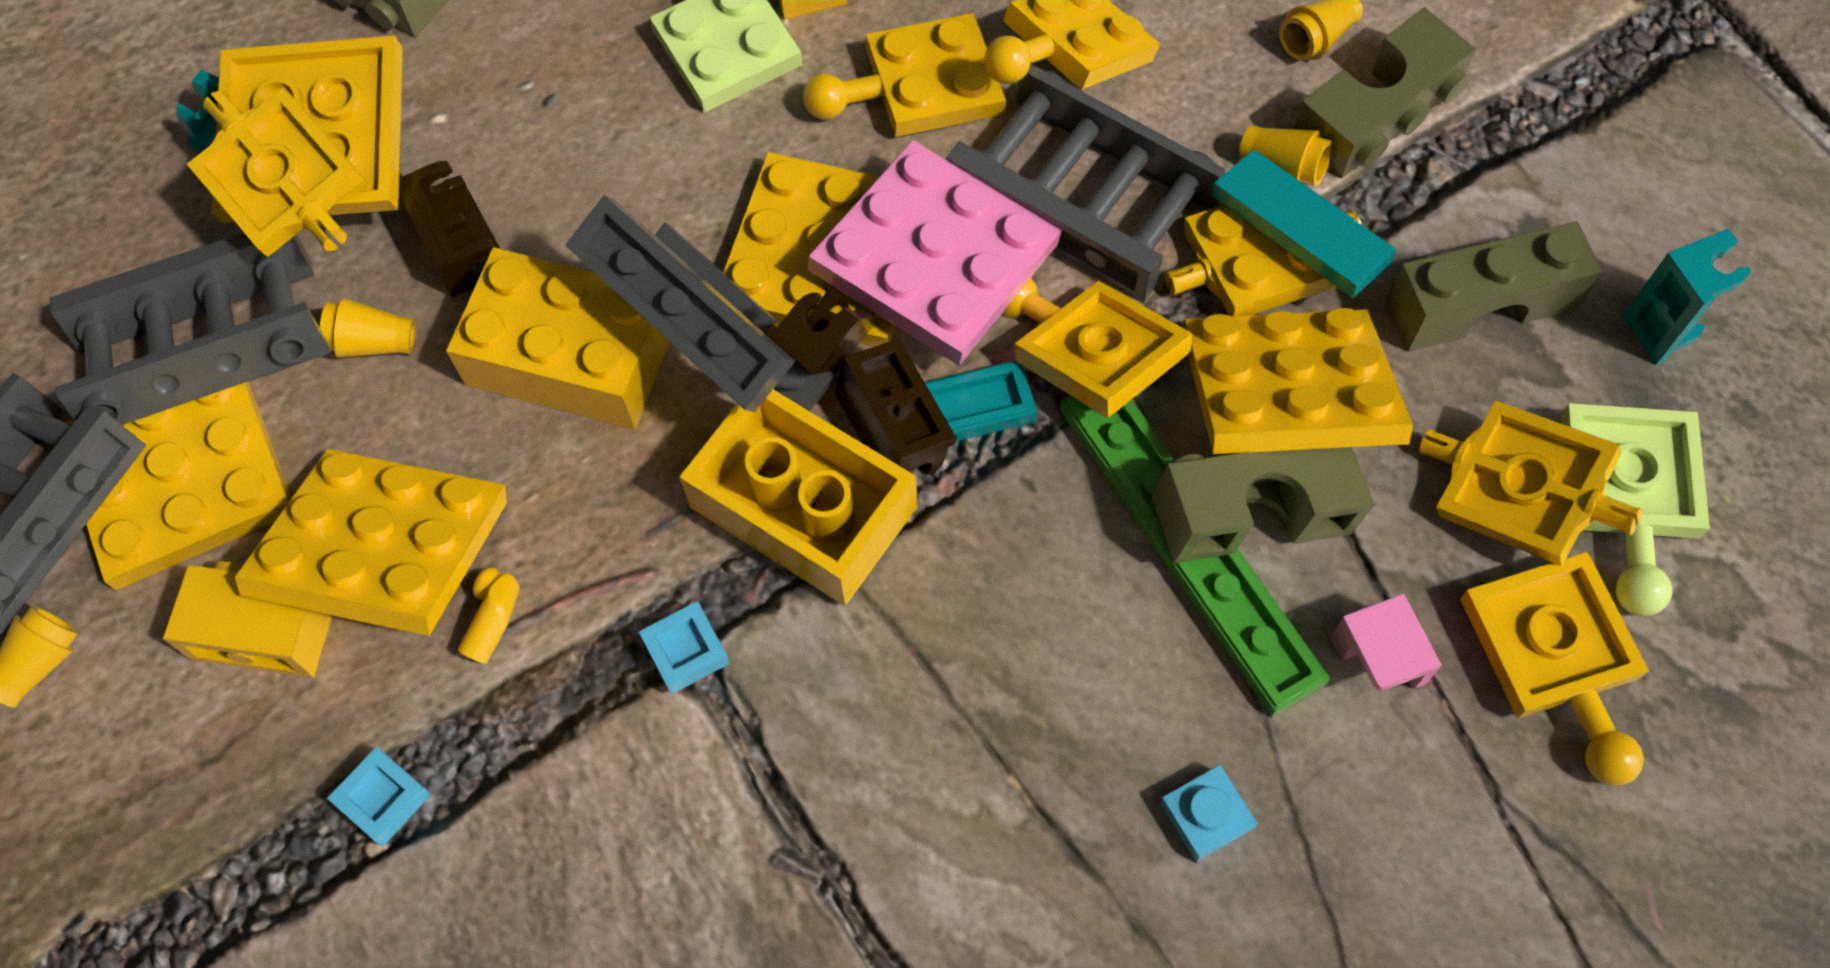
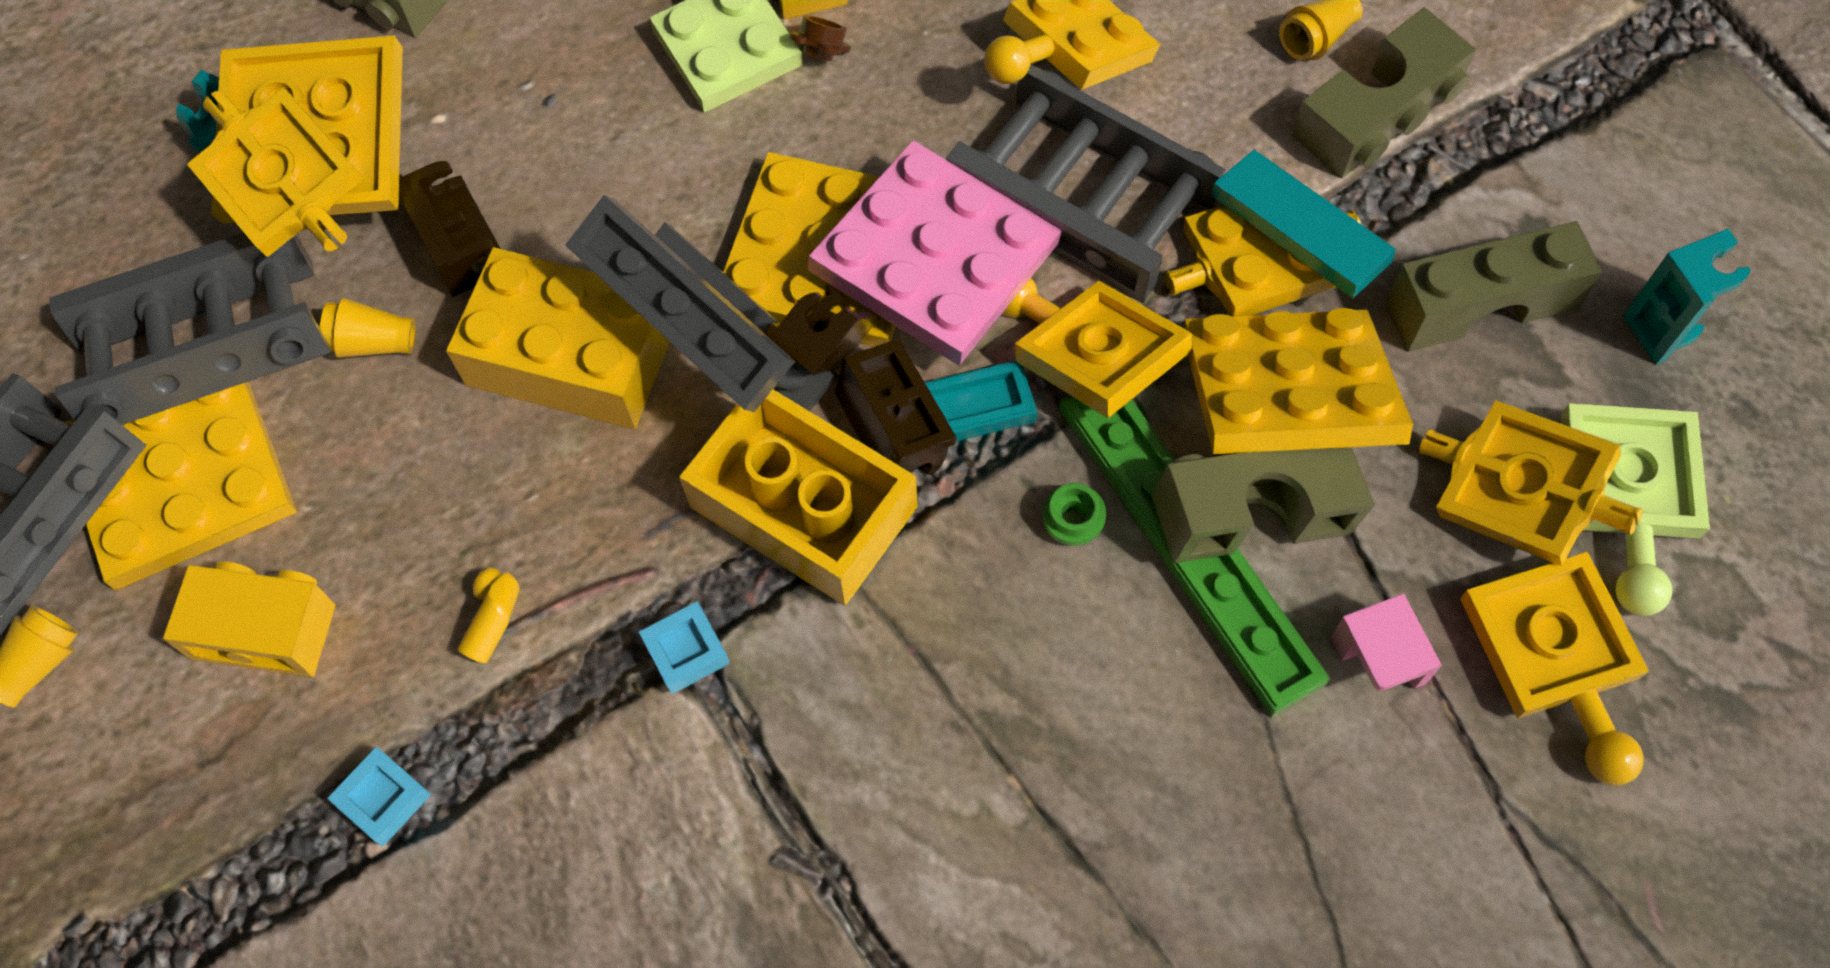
yellow plate [235,449,507,636] -> none
yellow plate [803,13,1006,137] -> none
medium azure plate [1159,764,1258,863] -> none
yellow cone [1239,125,1333,186] -> none
none -> reddish brown plate [788,15,851,61]
none -> bright green plate [1042,483,1106,546]

